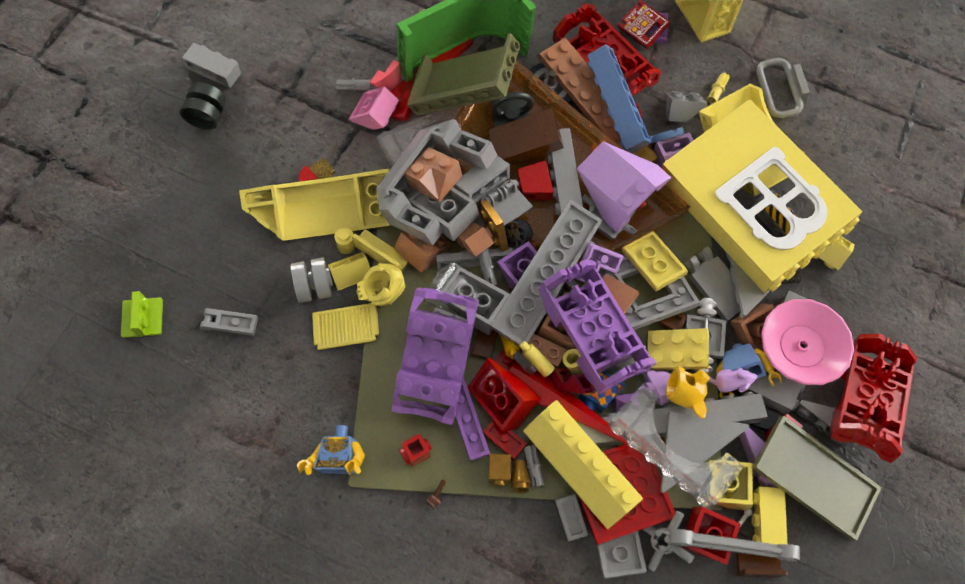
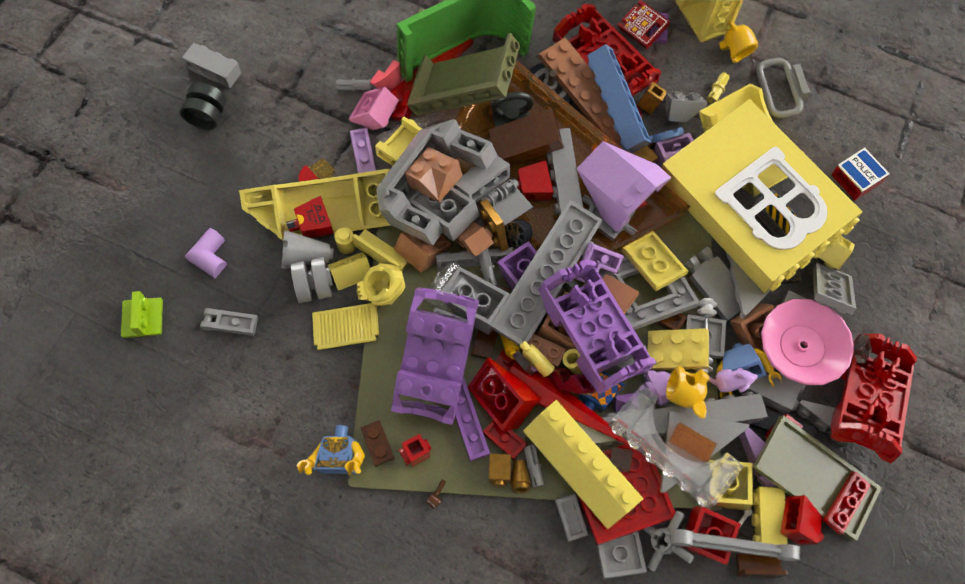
none -> lavender brick [185,228,227,278]
none -> light grey cone [281,231,333,269]
none -> red torso [286,196,334,238]
none -> lavender tile [350,128,376,173]
none -> reddish brown plate [360,420,395,467]
none -> light yellow panel [375,117,422,166]
none -> clear smoke tile [610,446,633,473]
none -> pearl gold brick [637,82,667,114]
none -> clear orange tile [669,422,717,463]
none -> yellow piece [719,20,758,63]
none -> red torso [780,495,824,545]
none -> light grey plate [813,262,856,315]
none -> red tile [823,471,871,534]
none -> piece [831,148,889,201]
none -> clear smoke tile [853,334,872,364]

